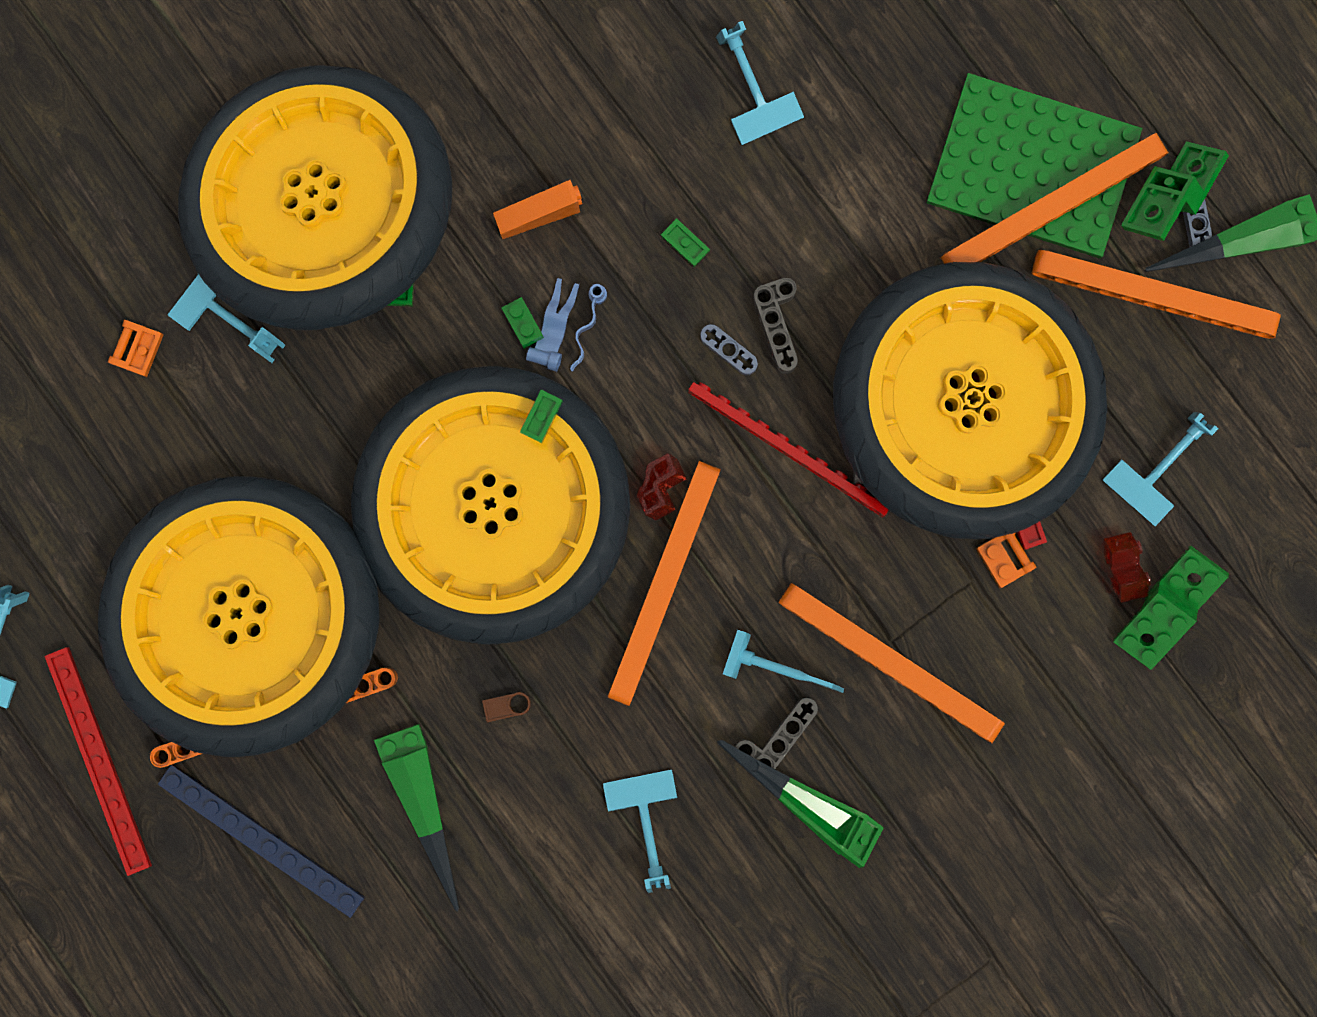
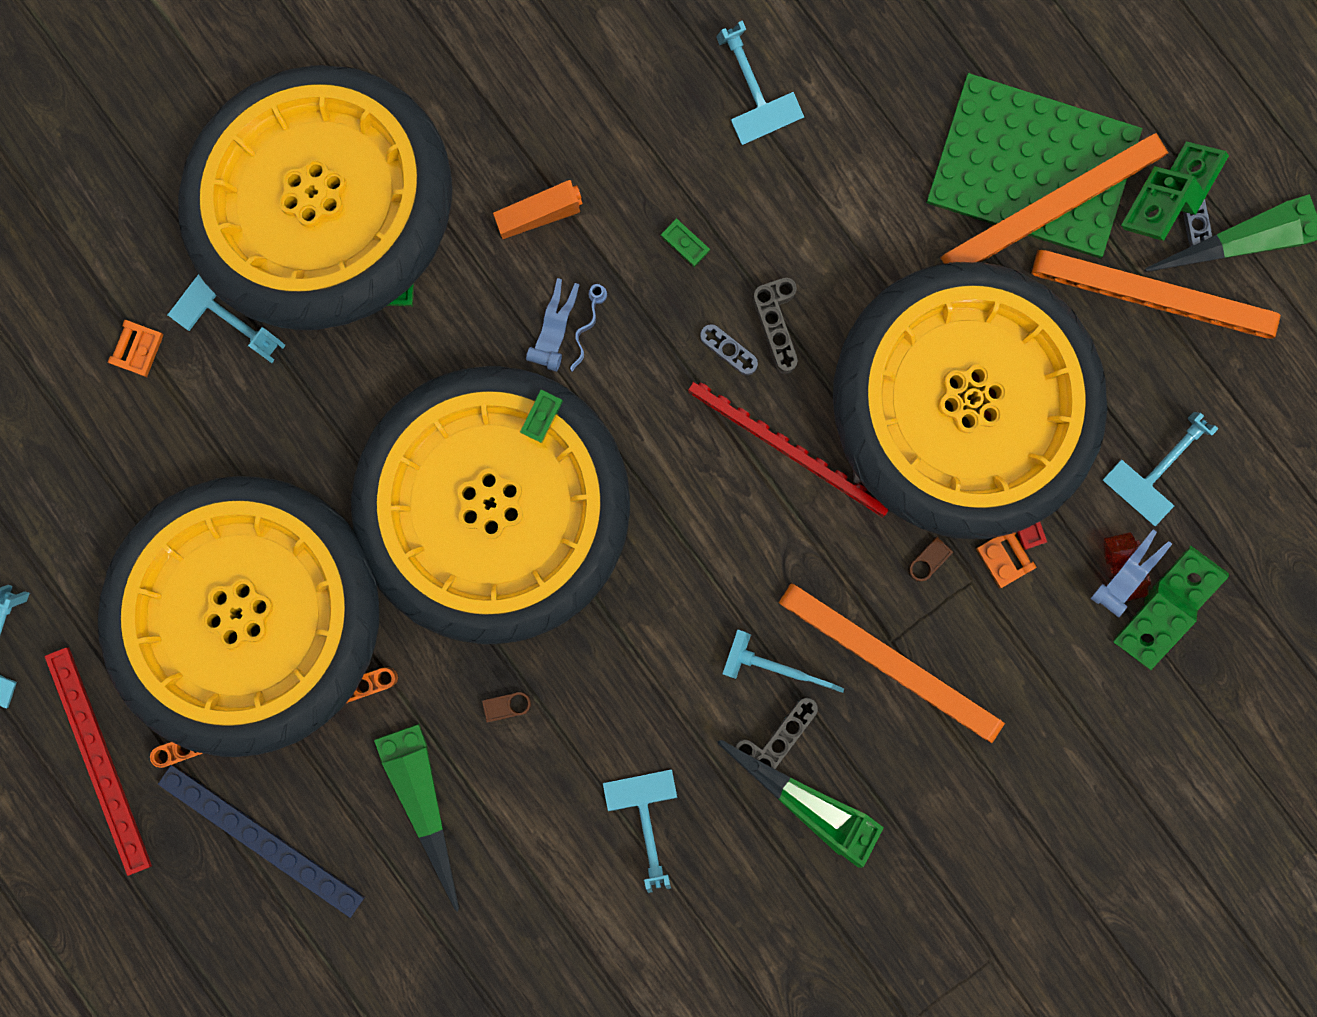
green plate [502,297,544,348] -> none
orange beam [608,461,721,706] -> none
clear red brick [637,453,686,521] -> none
none -> reddish brown piece [908,537,953,582]
none -> medium blue flag [1091,529,1172,617]

